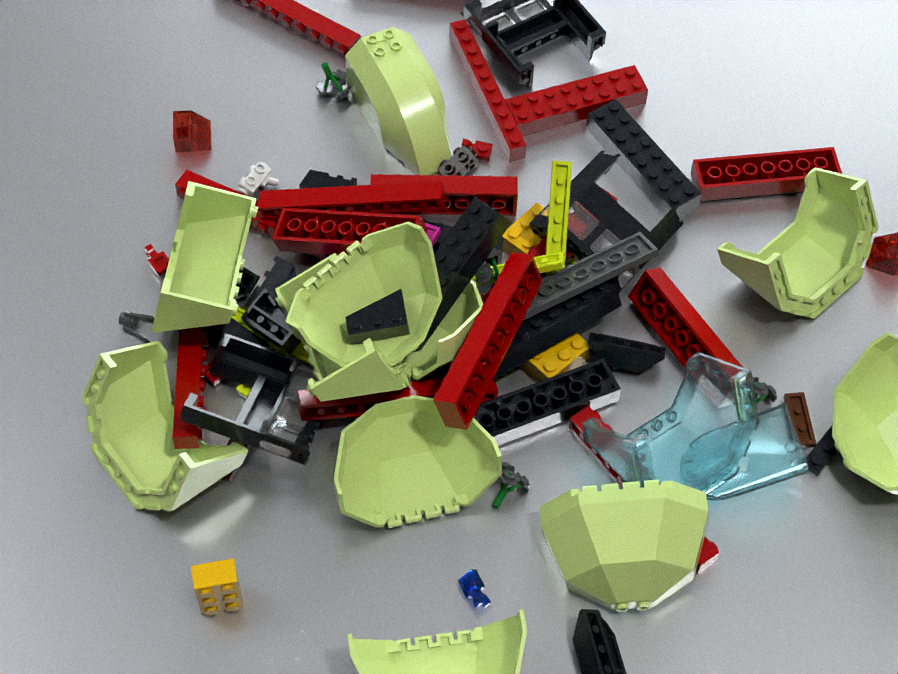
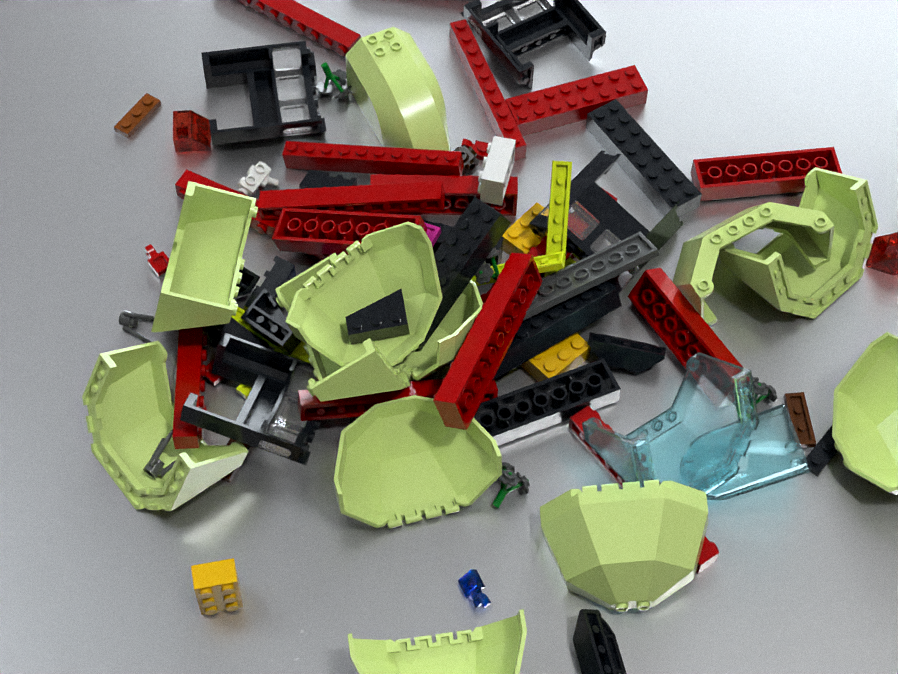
none -> dark orange plate [114,93,161,139]
none -> dark grey plant [143,430,176,479]
none -> black piece [201,41,326,145]
none -> red brick [282,141,464,176]
none -> white brick [478,136,516,206]
none -> yellowish green windscreen [673,202,835,326]

